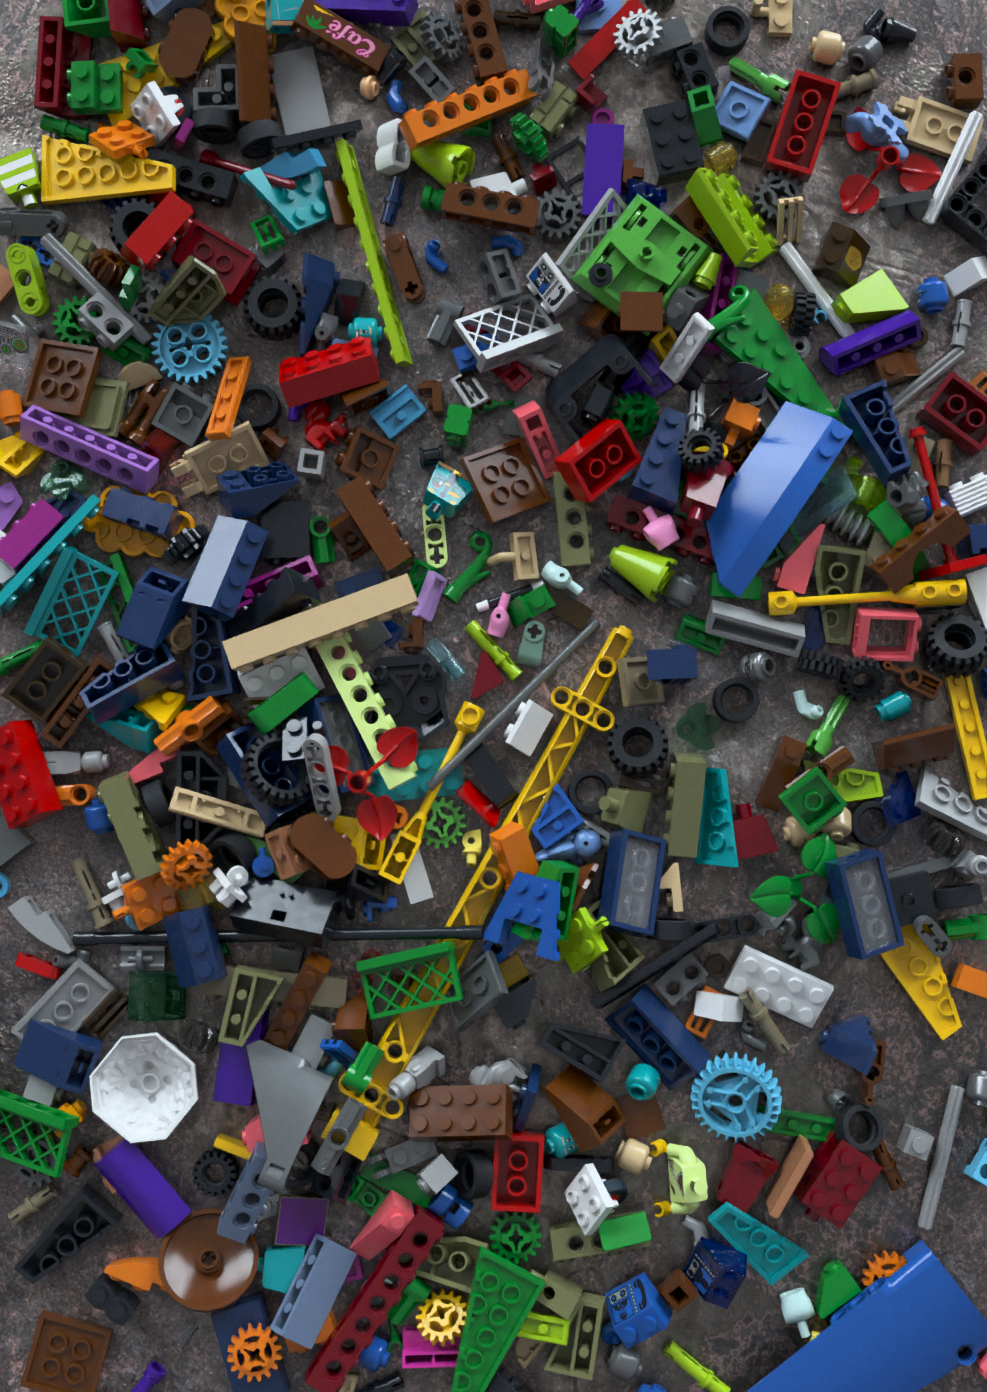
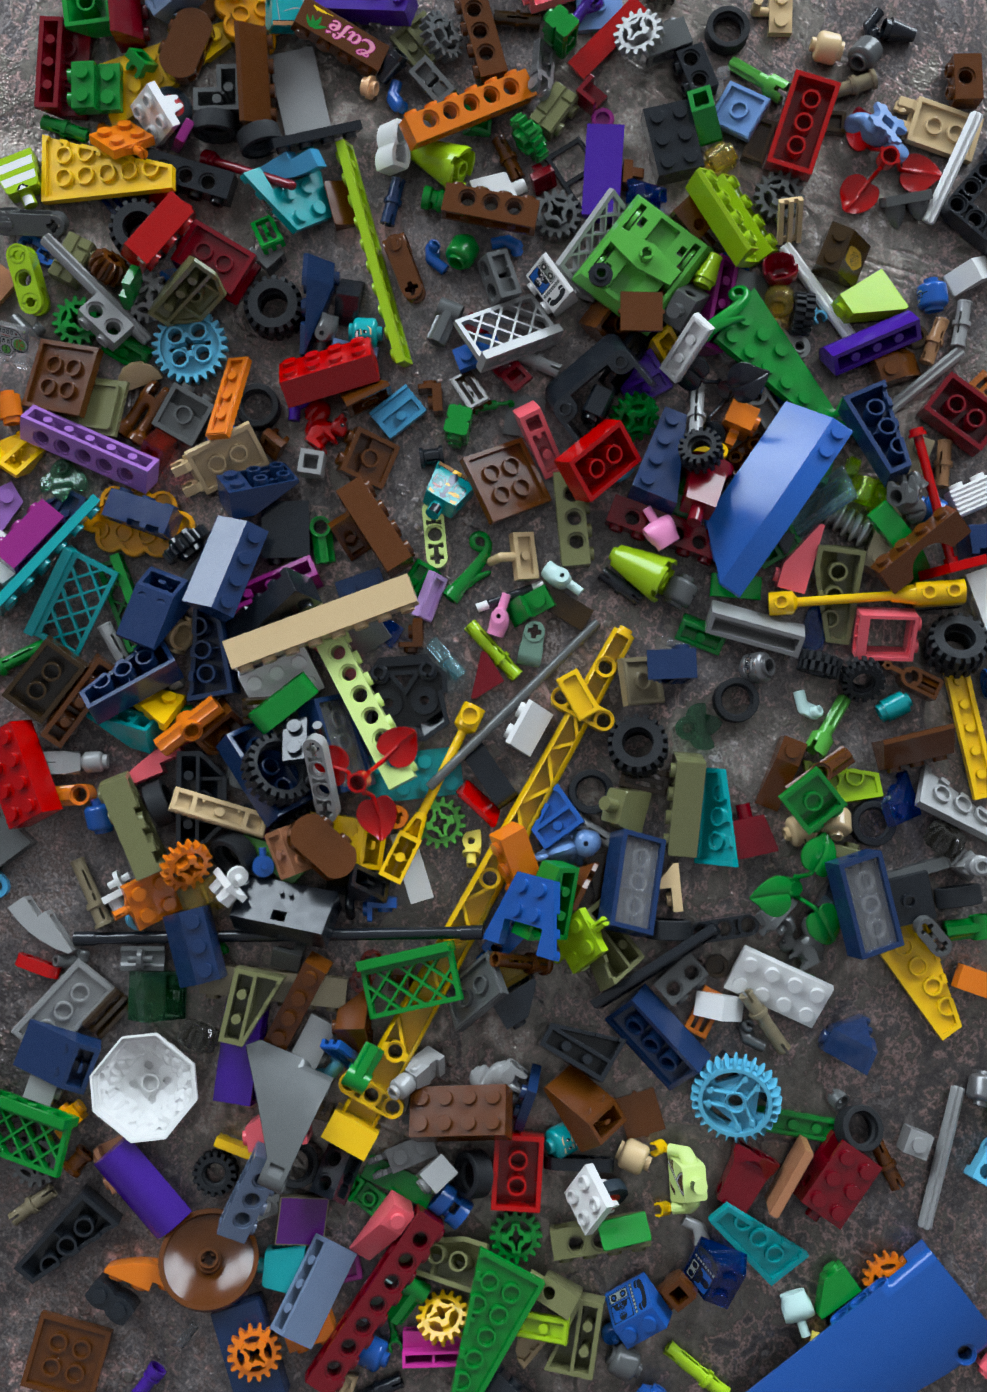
dark grey piece [310,1097,367,1176] -> none
teal head [625,1063,661,1101] -> none
reddish brown piece [856,1038,886,1106] -> none
none -> green head [445,234,480,270]
none -> reddish brown pin [489,951,554,976]
none -> yellow tile [555,668,601,722]
none -> dark red hair [762,252,799,287]
none -> medium nougat pin [919,316,950,366]

